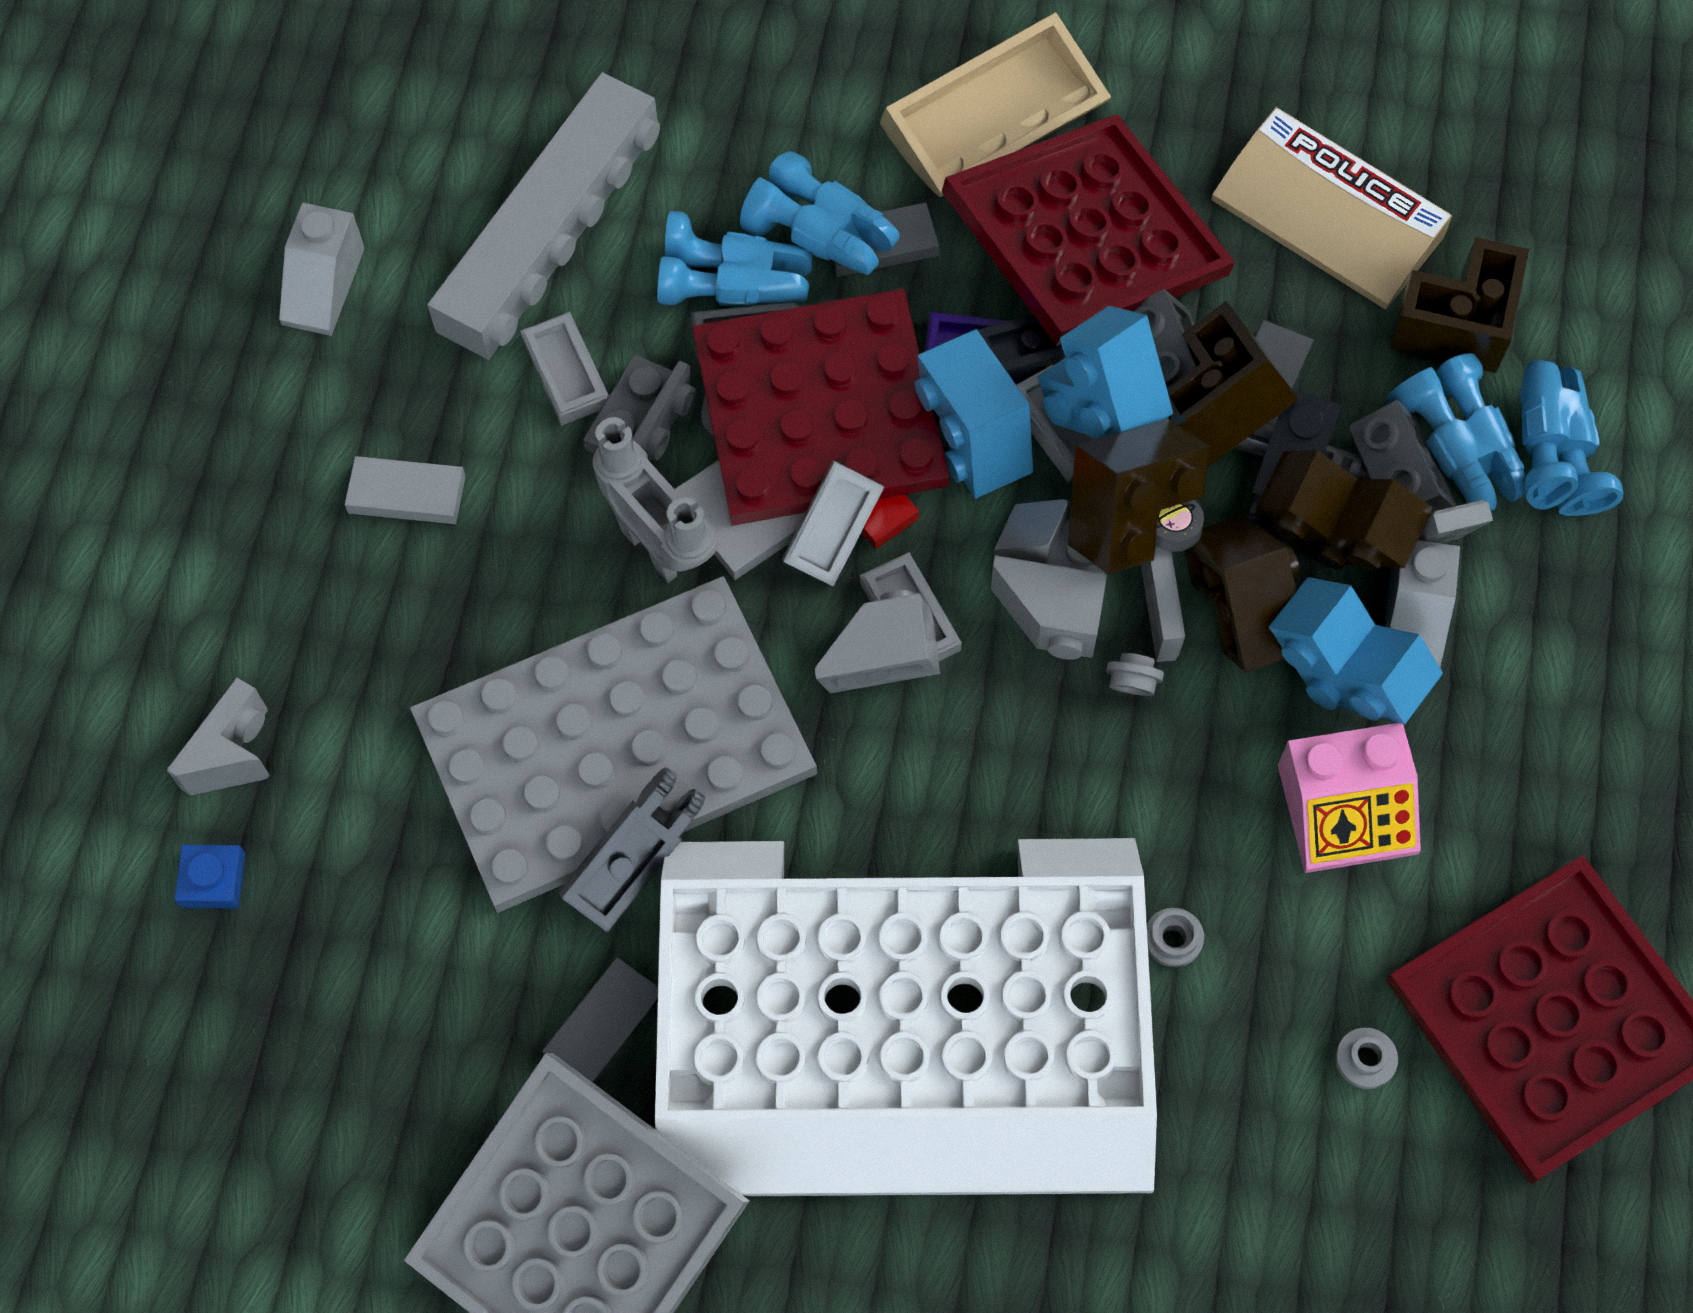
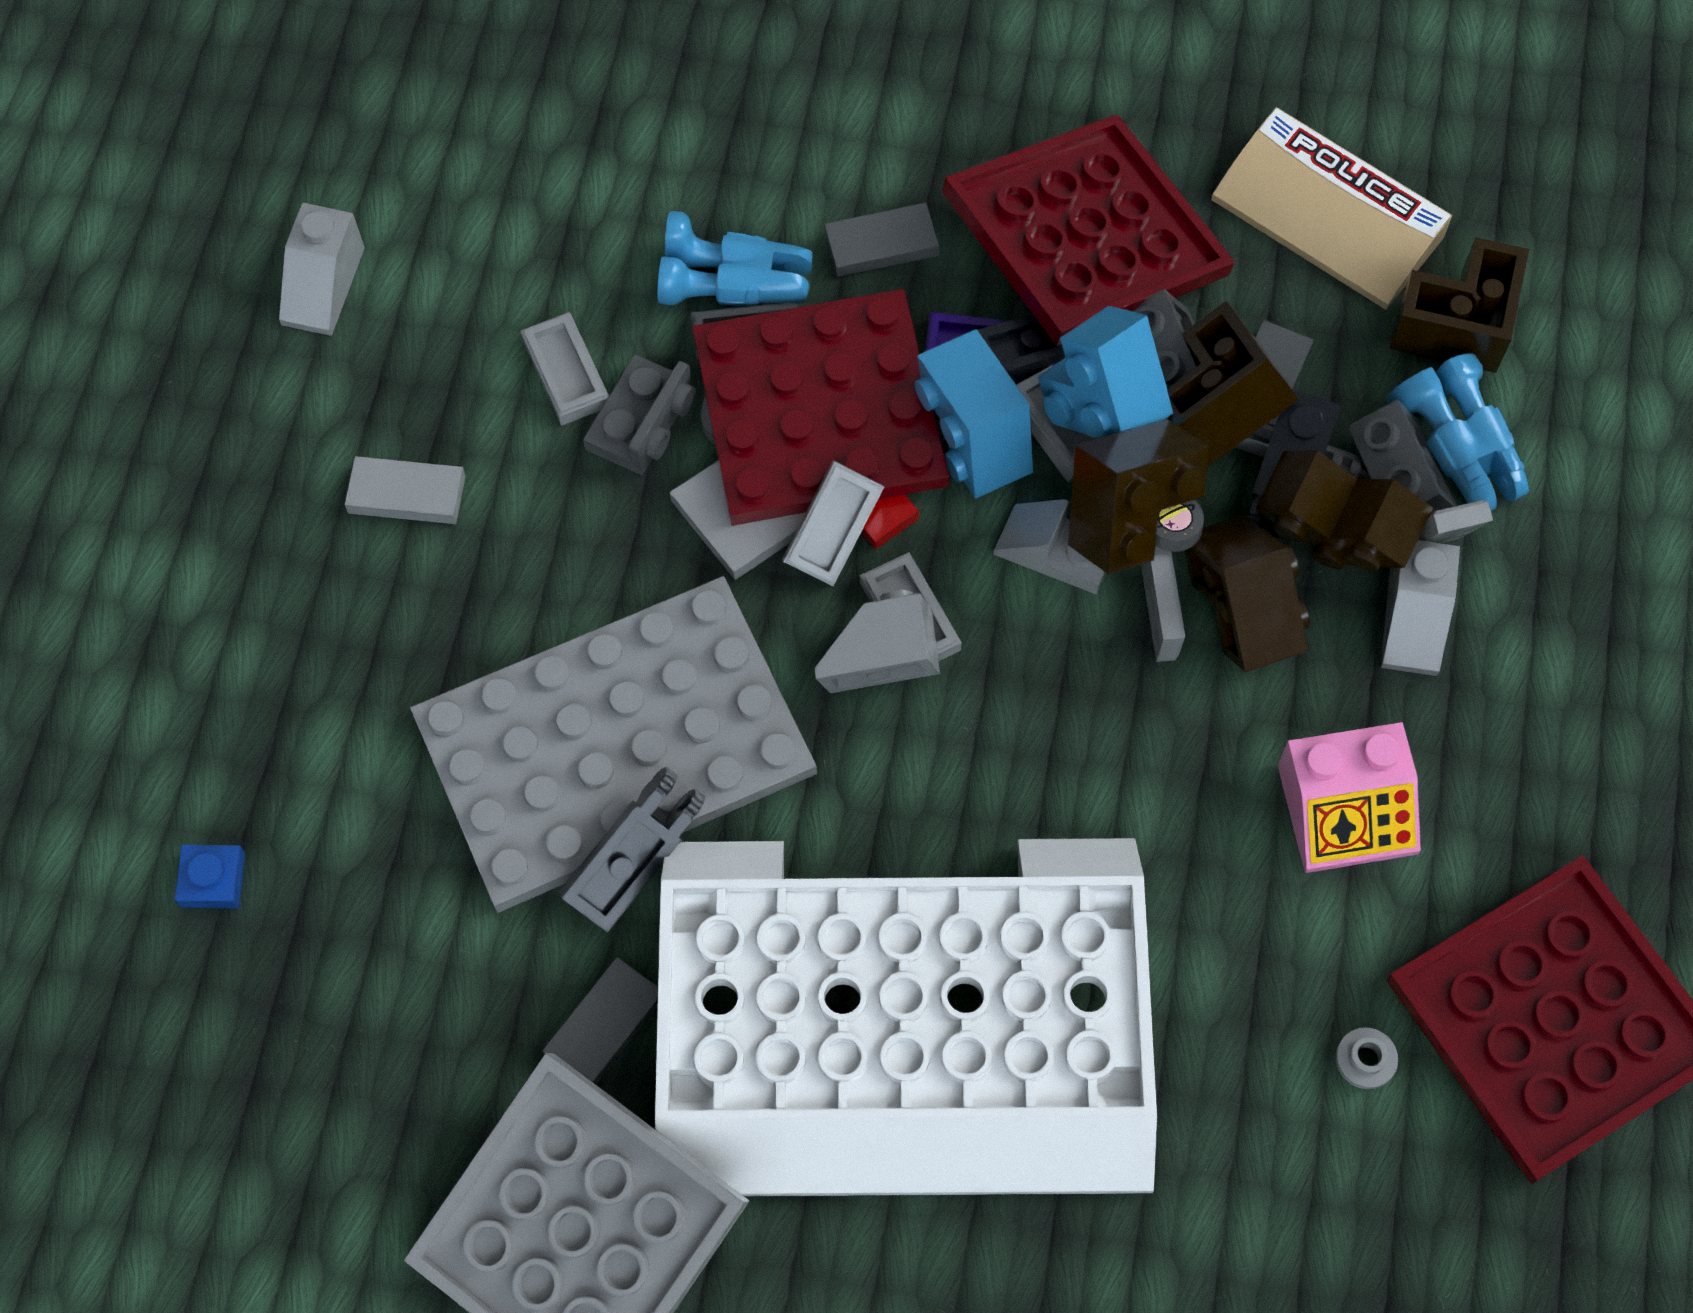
light grey slope [167,678,270,796] -> none
light grey brick [427,72,660,360] -> none
light grey connector [593,417,717,583] -> none
dark azure piece [740,151,900,275] -> none
tan slope [880,12,1111,197] -> none
light grey slope [991,555,1107,660] -> none
light grey plate [1106,653,1164,696] -> none
light grey plate [1147,908,1204,967] -> none
dark azure brick [1269,577,1443,725] -> none
dark azure piece [1520,359,1624,516] -> none

